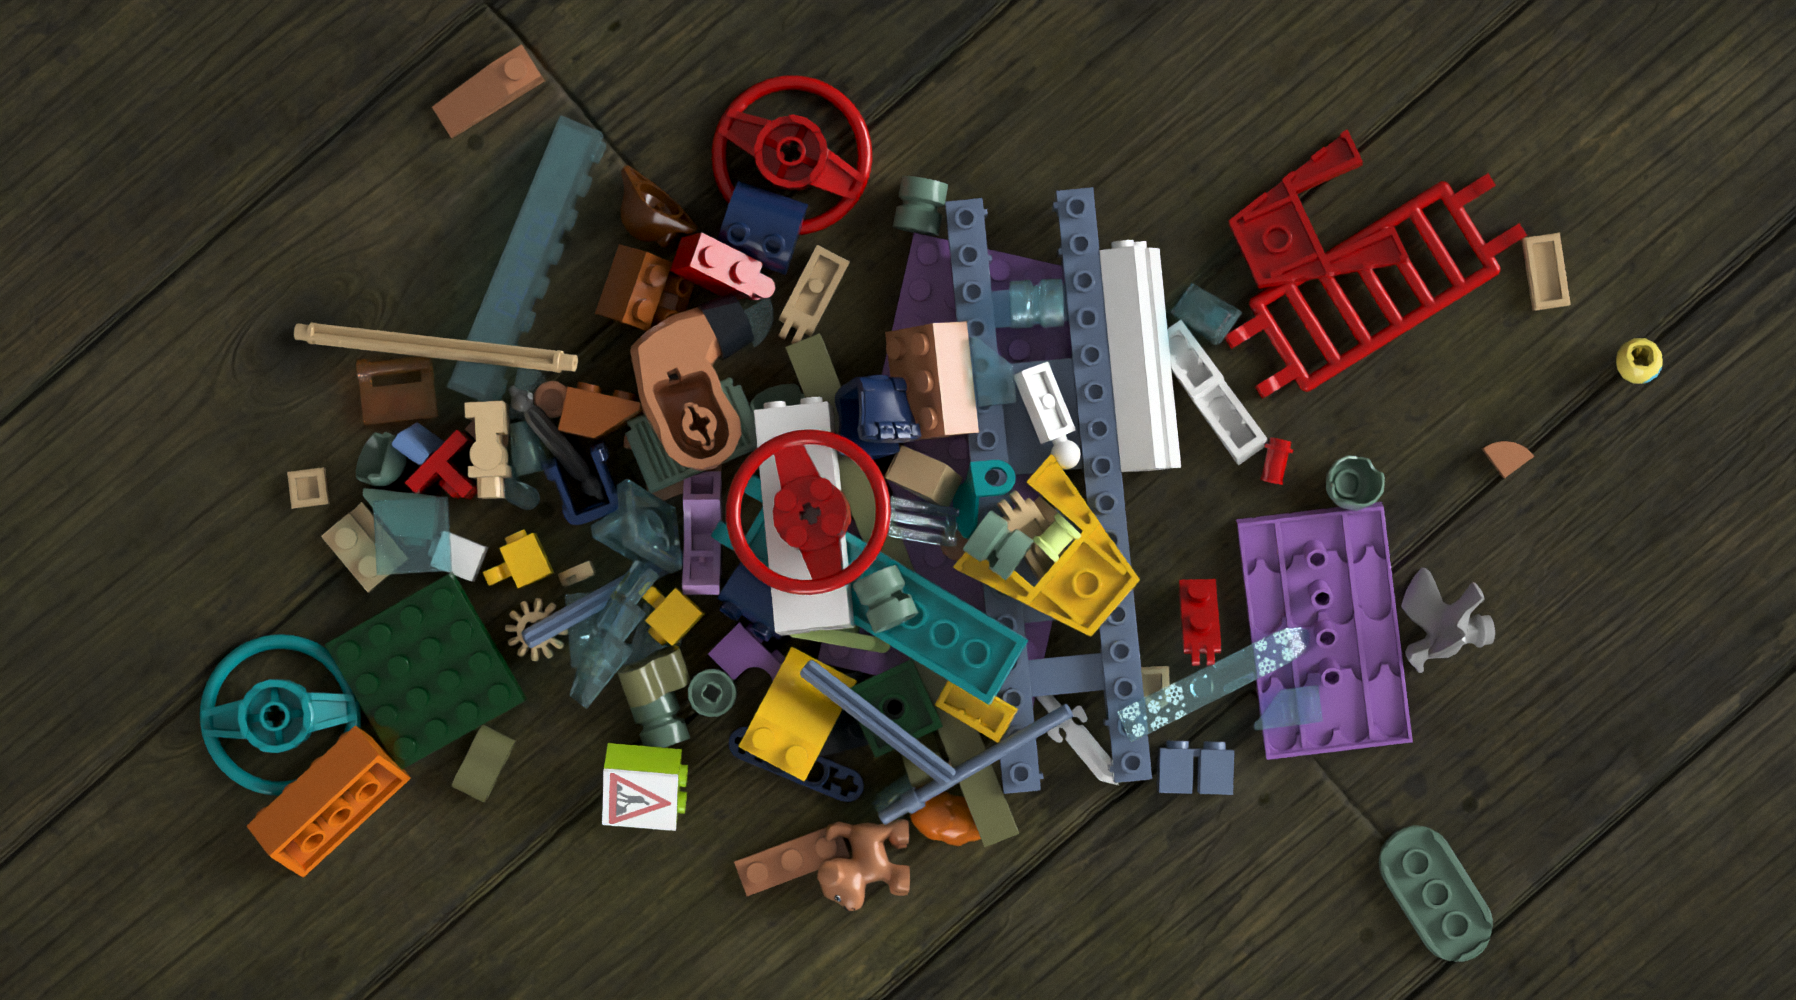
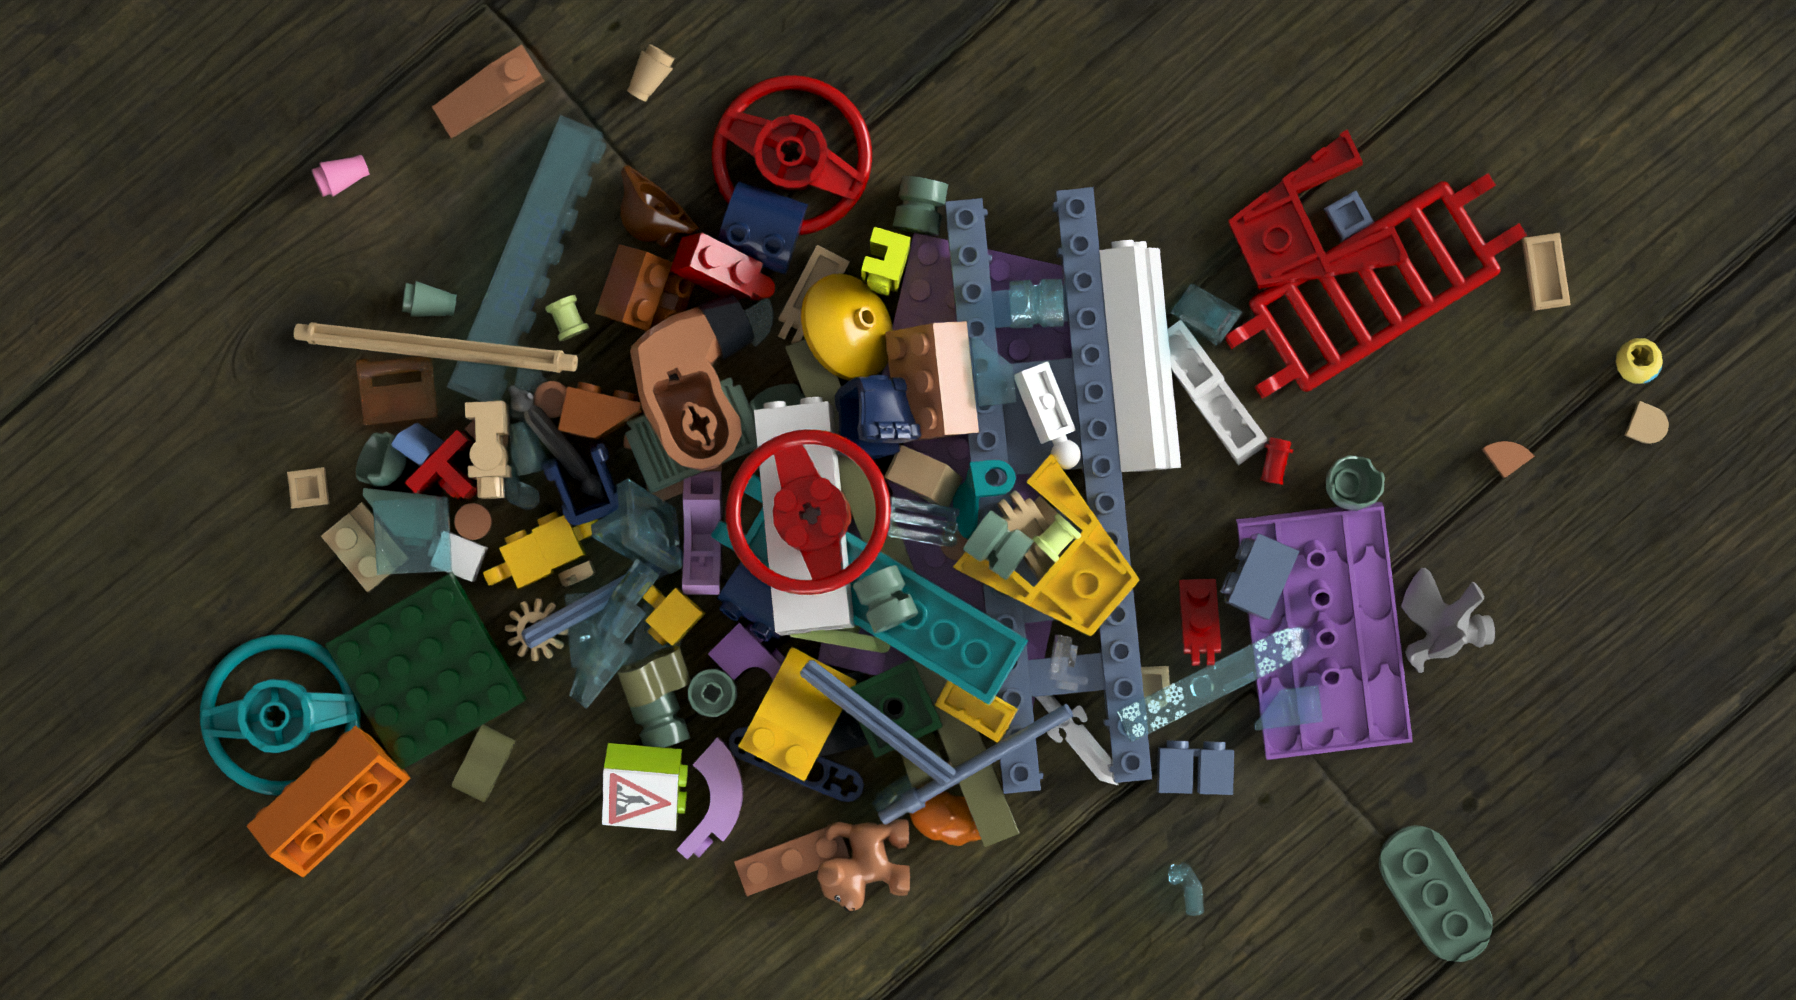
none -> bright pink cone [312,155,370,197]
none -> sand green cone [402,281,457,317]
none -> nougat tile [454,503,492,540]
none -> yellow brick [532,511,603,570]
none -> yellowish green bush [545,295,590,341]
none -> tan cone [627,44,674,102]
none -> lavender arch [677,736,743,860]
none -> yellow dish [801,273,893,381]
none -> neon yellow brick [861,227,911,296]
none -> clear bracket [1048,634,1088,691]
none -> clear light blue arm [1168,862,1204,916]
none -> sand blue brick [1220,533,1300,620]
none -> sand blue tile [1323,191,1374,241]
none -> tan tile [1624,401,1669,444]

